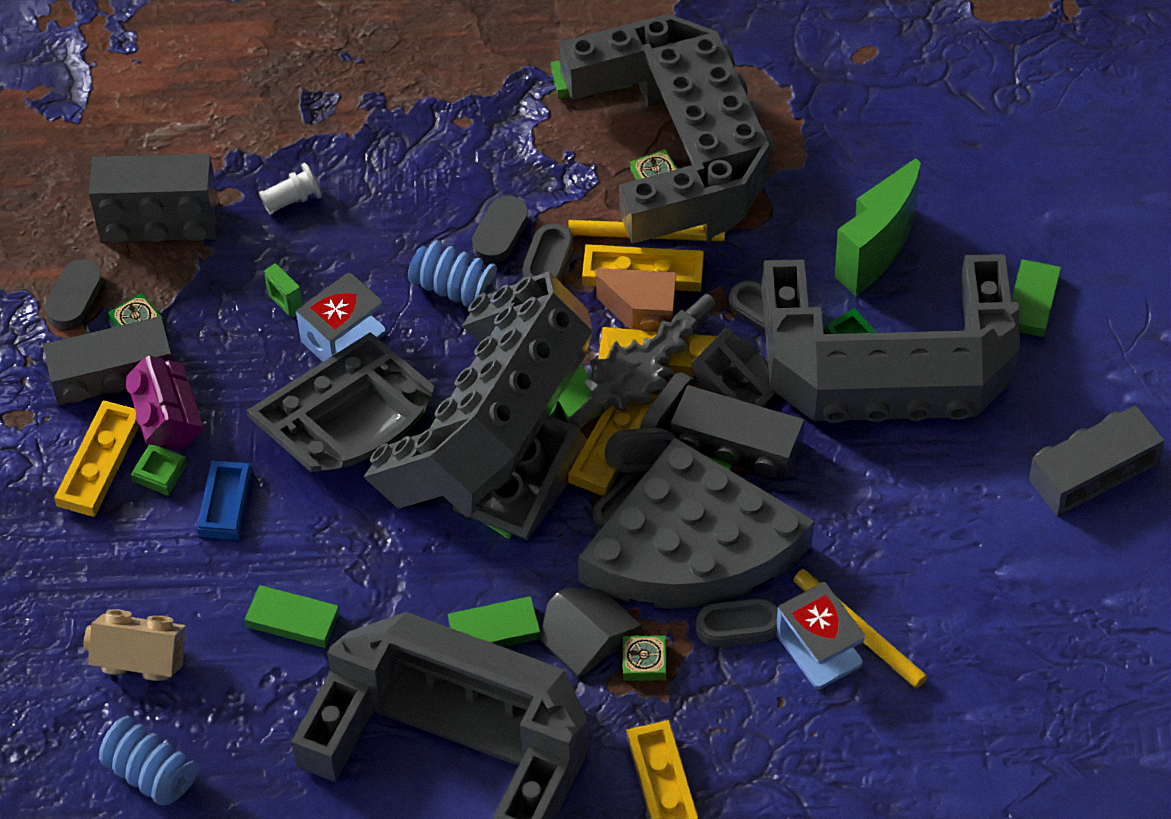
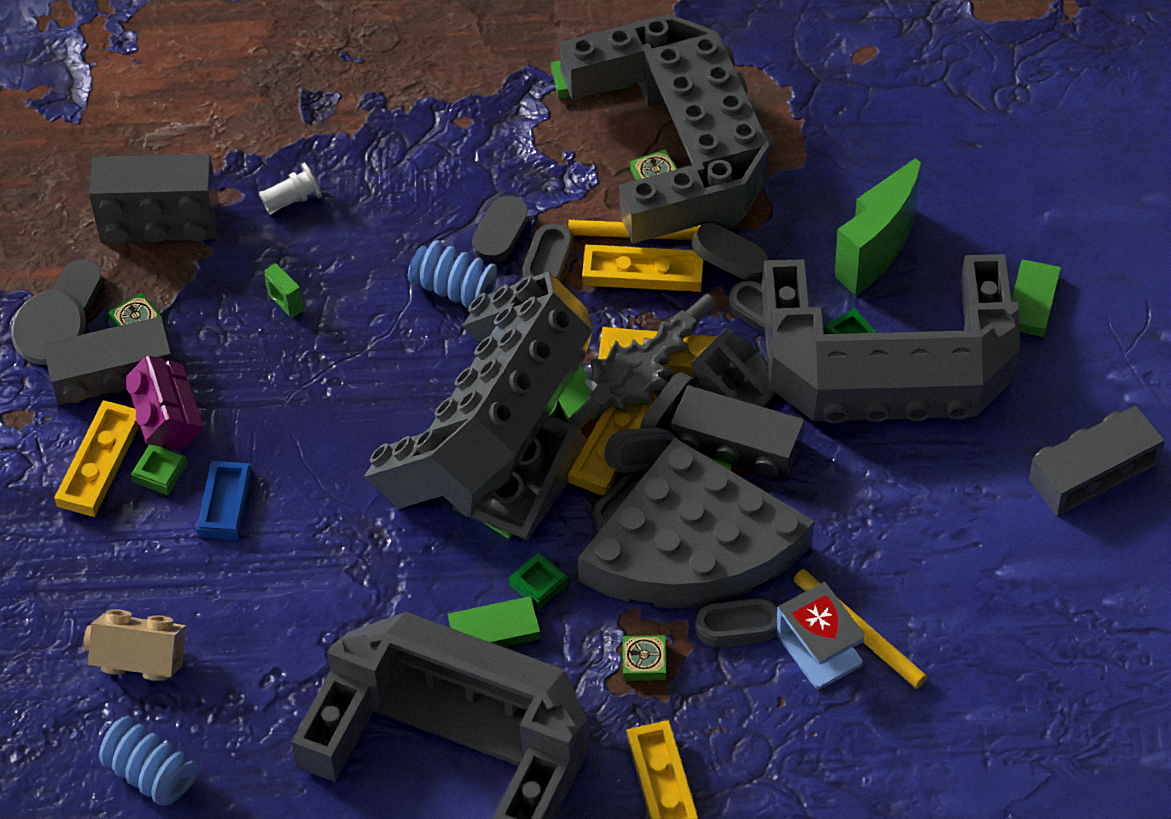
bright green tile [244,585,340,648] -> none
dark grey slope [247,332,435,472] -> none
piece [296,273,386,362] -> none
dark grey slope [540,587,642,680] -> none
nougat slope [596,268,676,331] -> none
none -> dark grey piece [11,290,86,365]
none -> green tile [509,552,569,610]
none -> dark grey tile [692,223,768,281]

